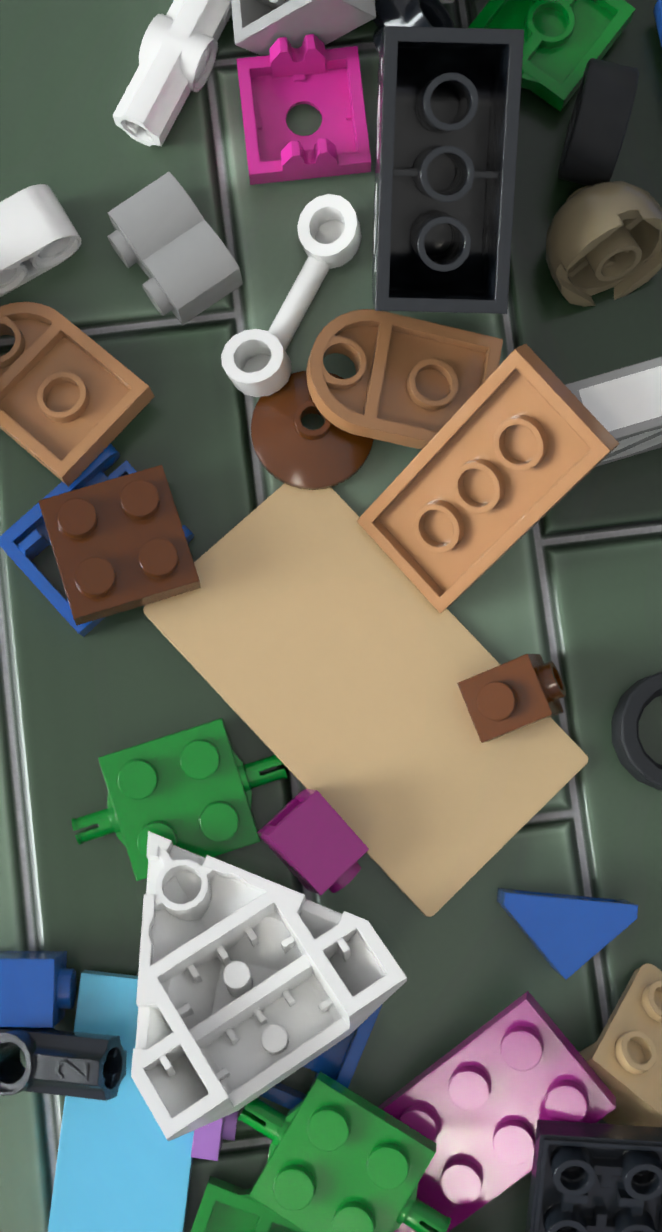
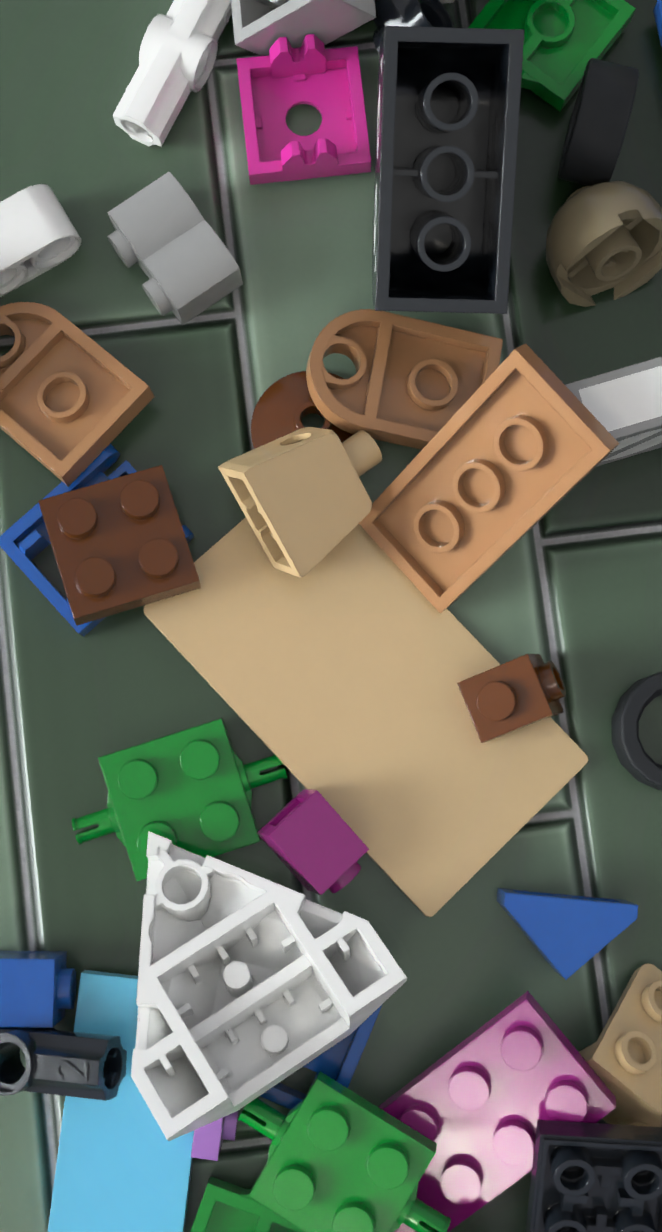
white piece [221,194,362,397] -> none
none -> tan torso [218,427,382,578]

